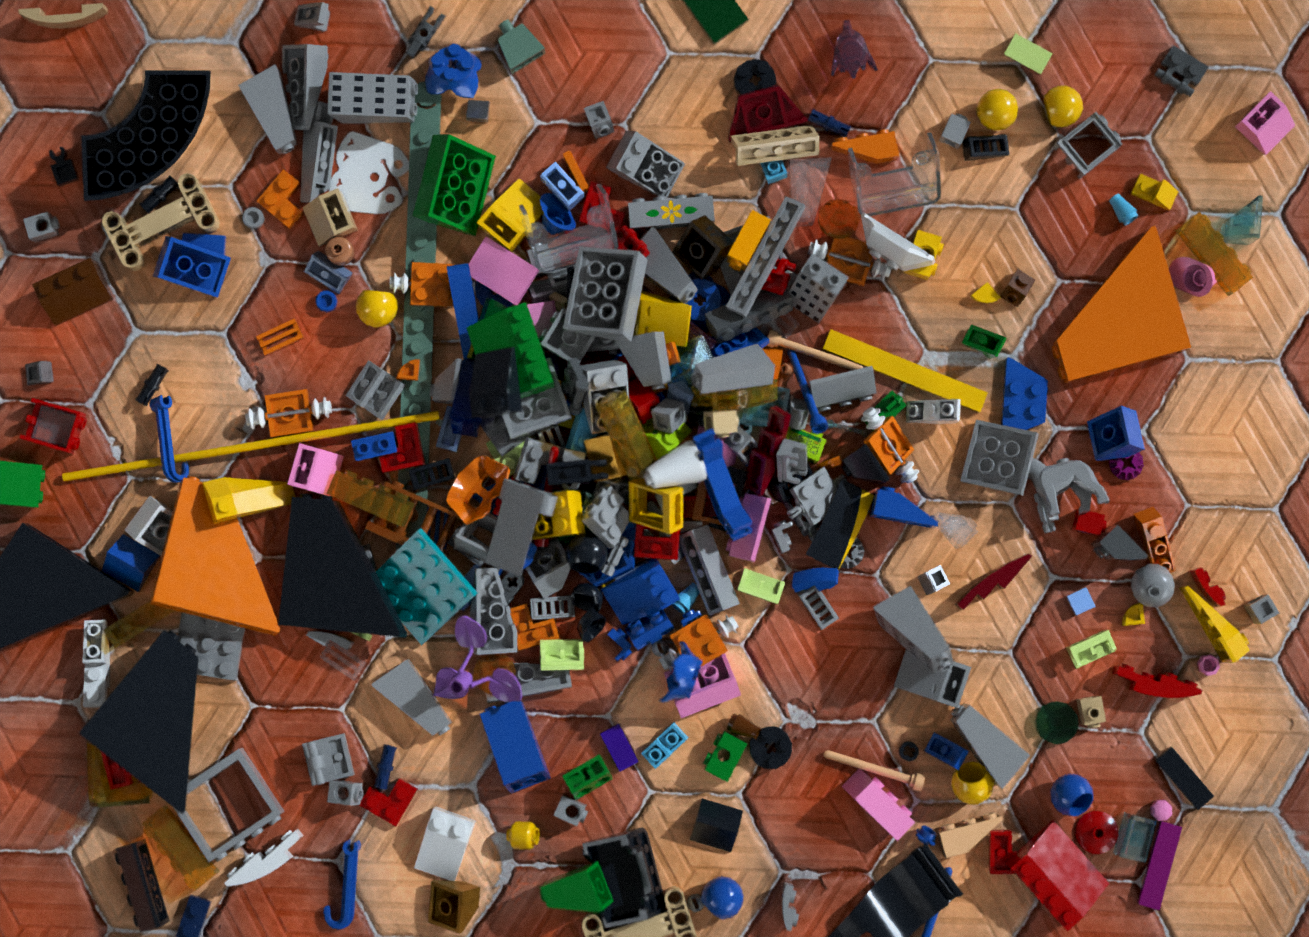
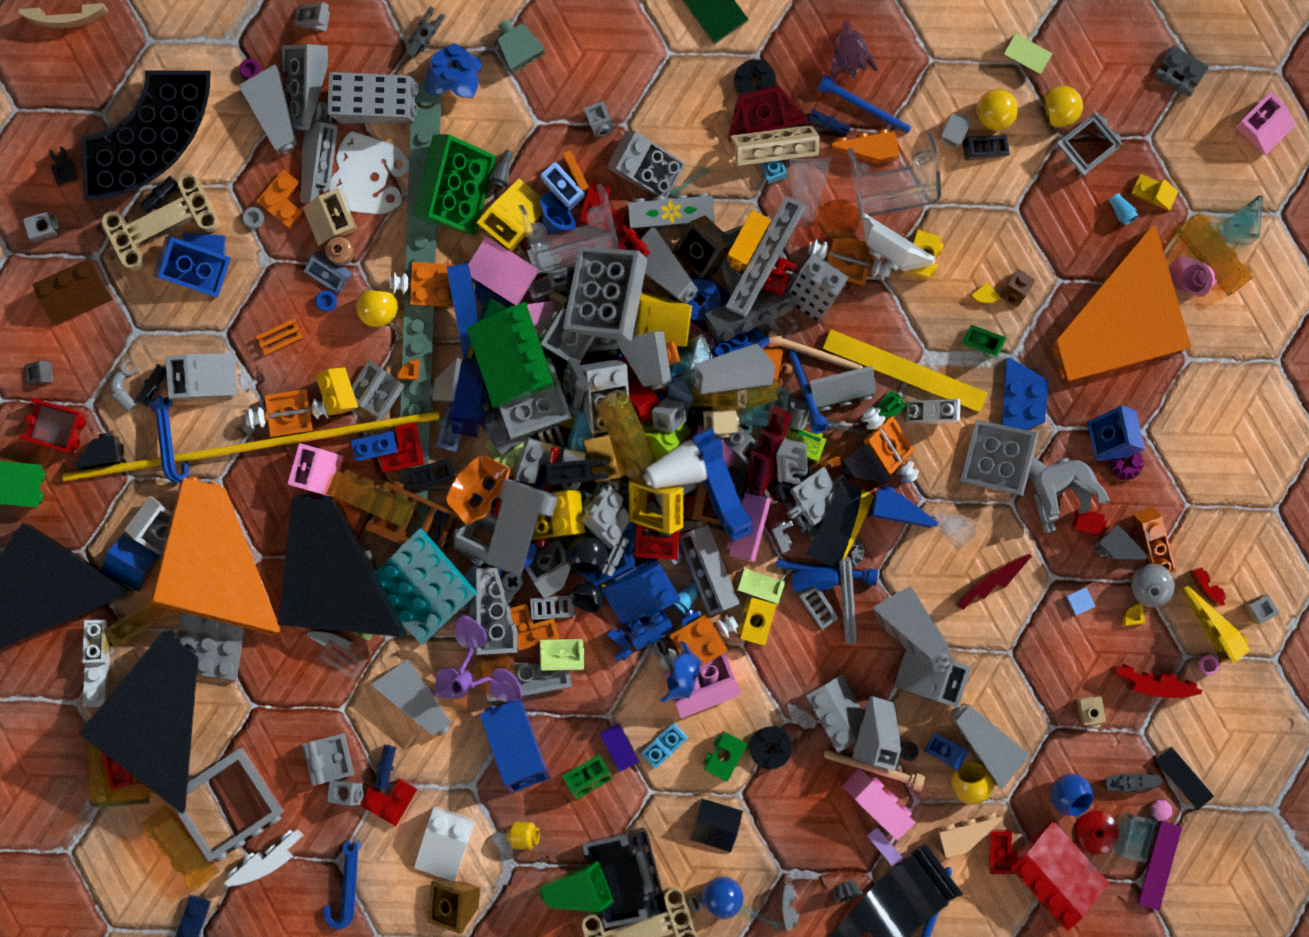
black slope [115,839,170,932] -> none
yellow wedge [202,477,295,524] -> none
flat silver slope [466,100,490,123] -> none
black slope [469,347,523,418] -> none
light grey brick [553,794,588,826] -> none
black hat [577,608,606,642] -> none
reddish brown cone [727,714,761,739] -> none
blue plate [916,826,937,845] -> none
flat silver slope [918,565,950,595] -> none
clear green tile [1035,701,1079,744] -> none
yellowish green hinge [1066,630,1116,669] -> none
none -> black slope [75,433,123,470]
none -> light grey piece [110,360,137,412]
none -> light grey slope [165,353,237,401]
none -> magenta tile [239,59,261,80]
none -> yellow brick [315,367,358,415]
none -> dark grey cone [489,150,513,189]
none -> clear light blue hinge [671,167,708,196]
none -> yellow brick [737,597,777,646]
none -> clear light blue hinge [741,905,782,931]
none -> blue piece [775,560,878,586]
none -> light grey slope [805,674,865,752]
none -> blue piece [818,74,911,134]
none -> dark grey piece [833,881,863,903]
none -> light grey axle [839,560,857,644]
none -> light grey slope [852,696,901,770]
none -> lavender piece [866,826,903,867]
none -> dark grey hinge [1105,773,1163,793]

